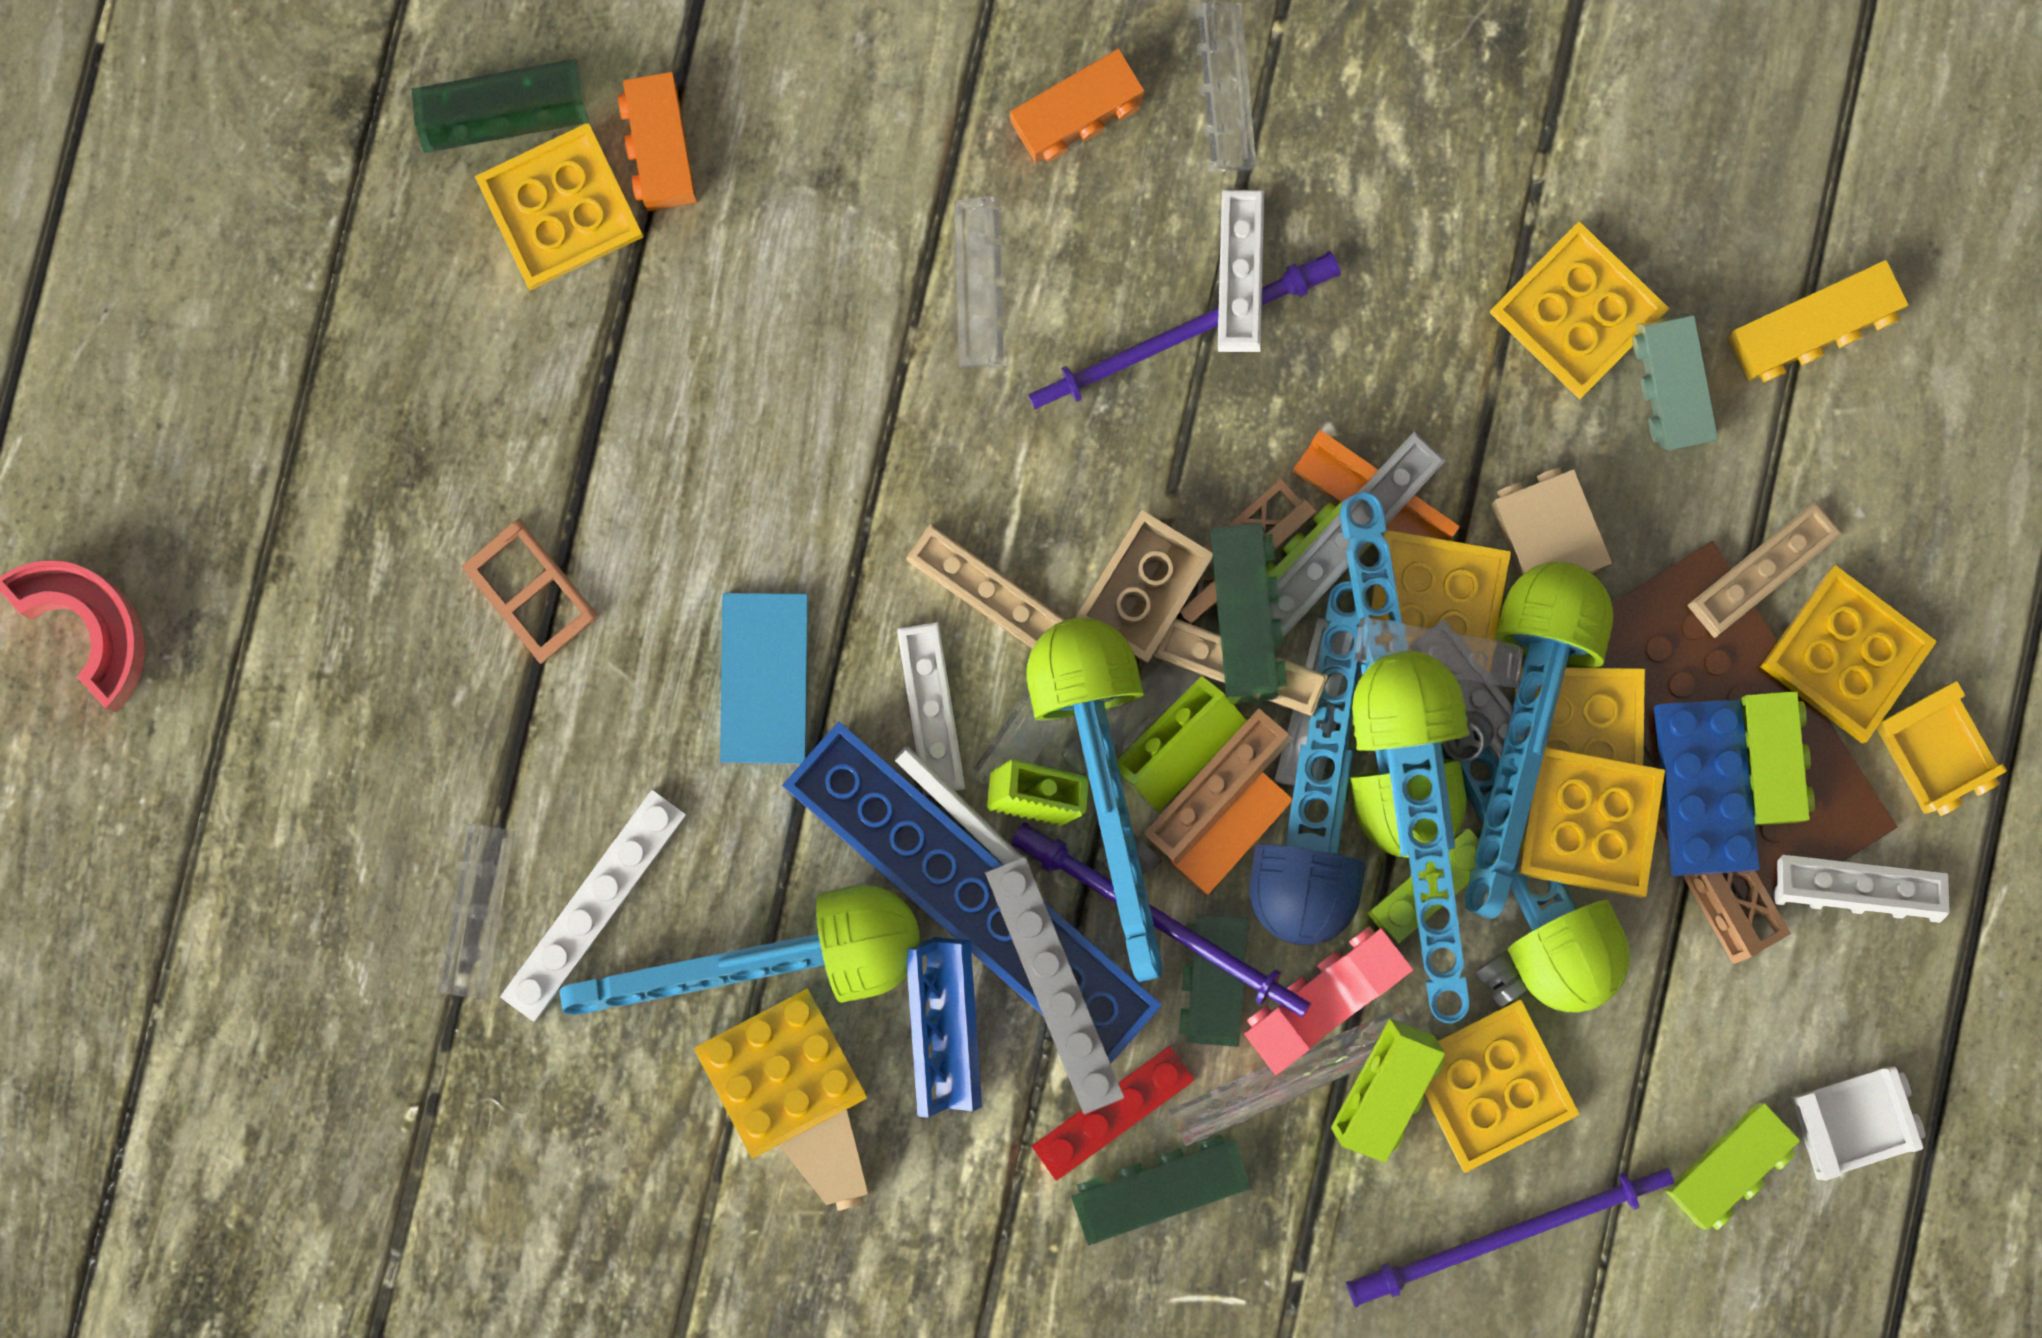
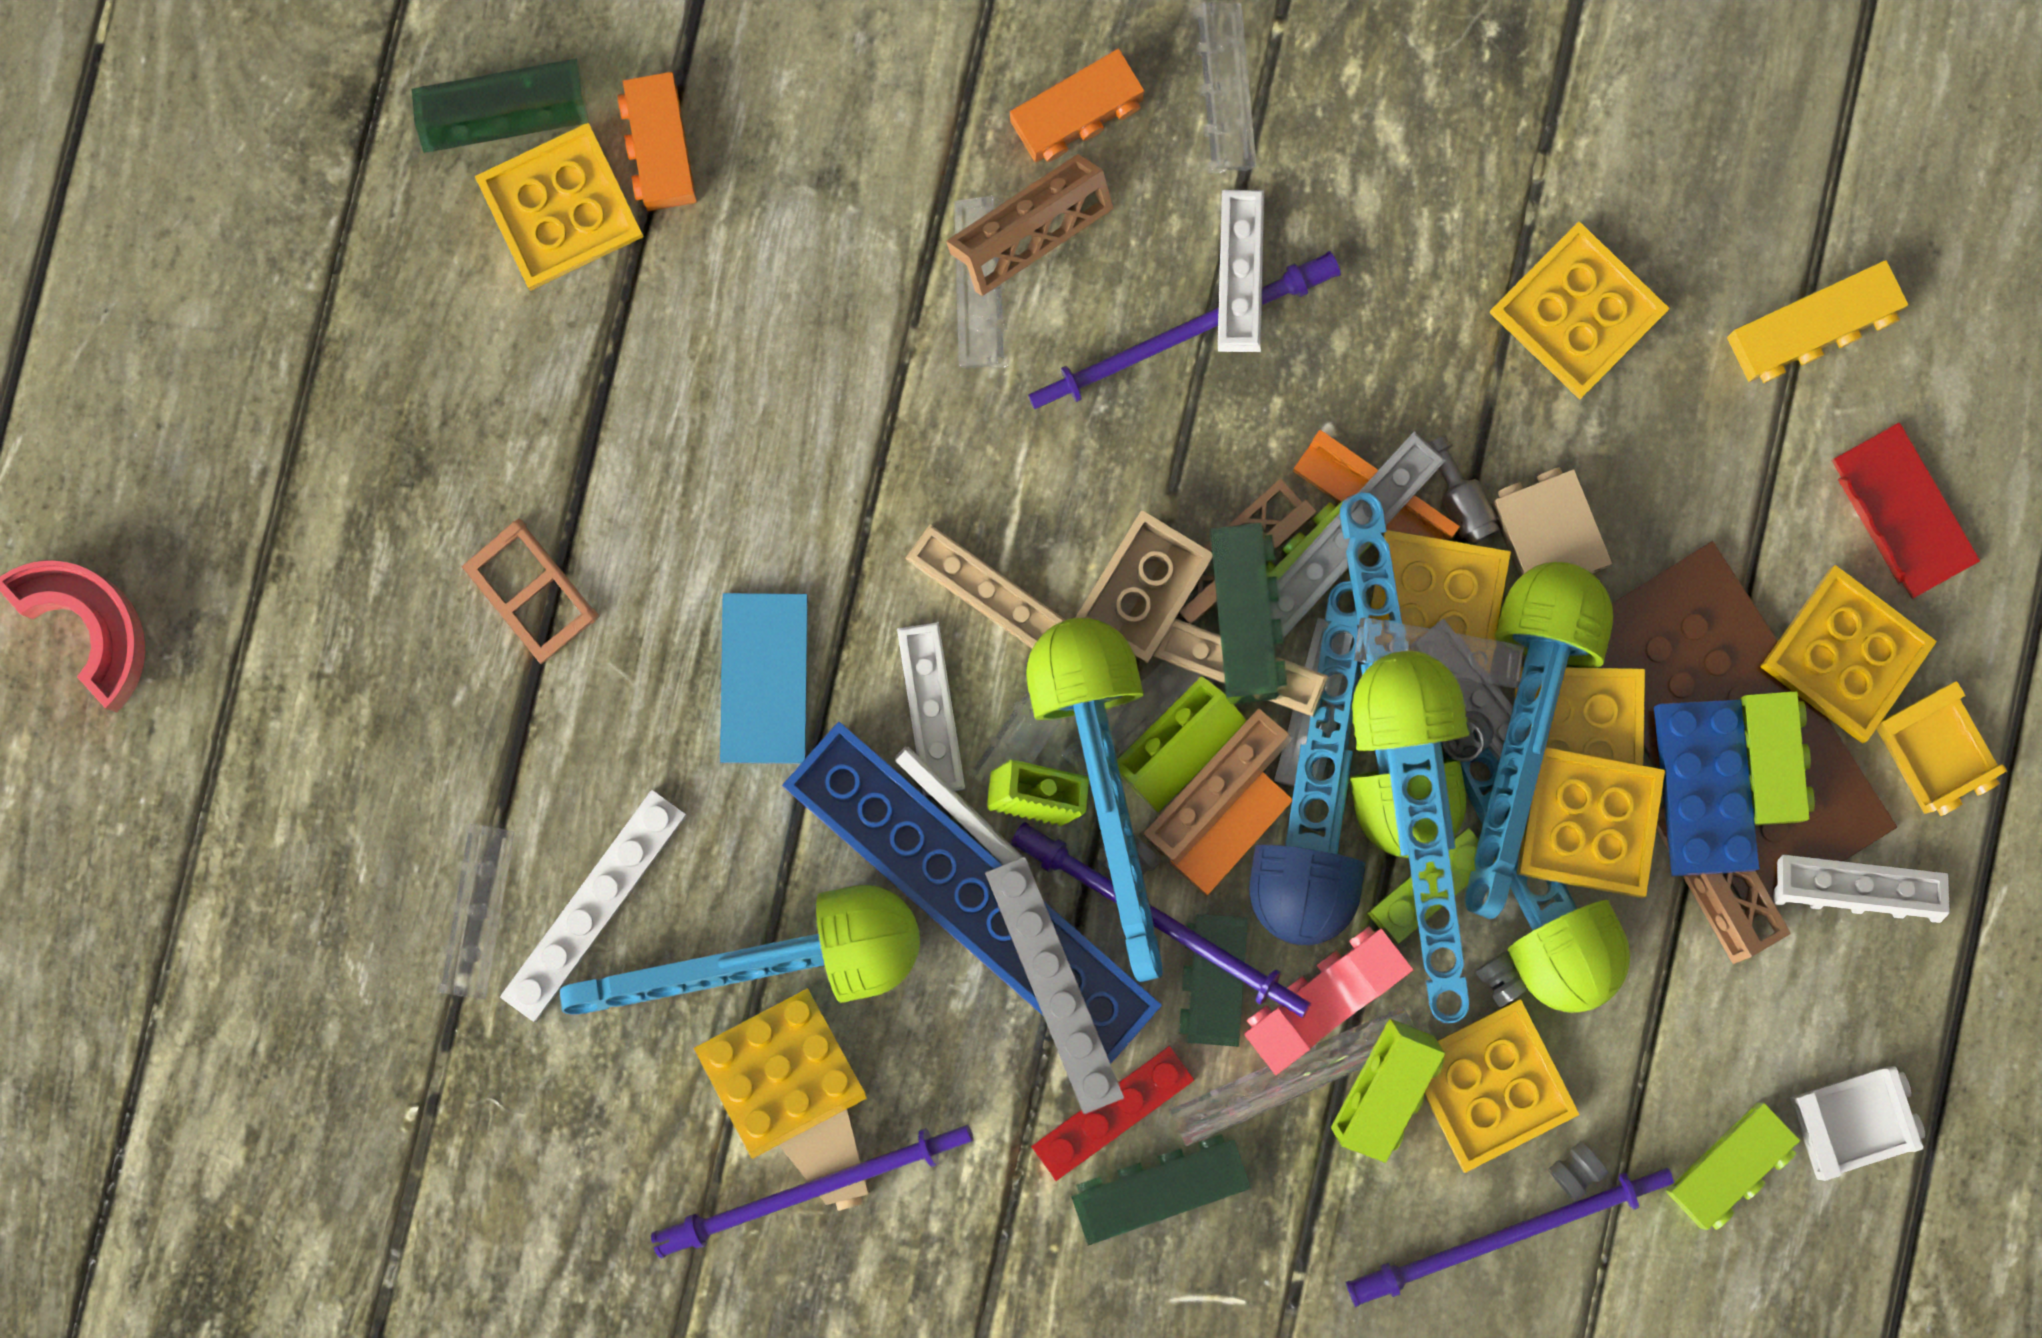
blue fence [907,937,982,1118] -> none
sand green brick [1632,313,1718,451] -> none
tan tile [1687,502,1842,638] -> none
none -> dark purple bar [651,1125,974,1258]
none -> medium nougat fence [946,154,1114,296]
none -> flat silver piece [1428,435,1500,545]
none -> dark grey wheel [1548,1141,1609,1202]
none -> red piece [1831,422,1980,599]

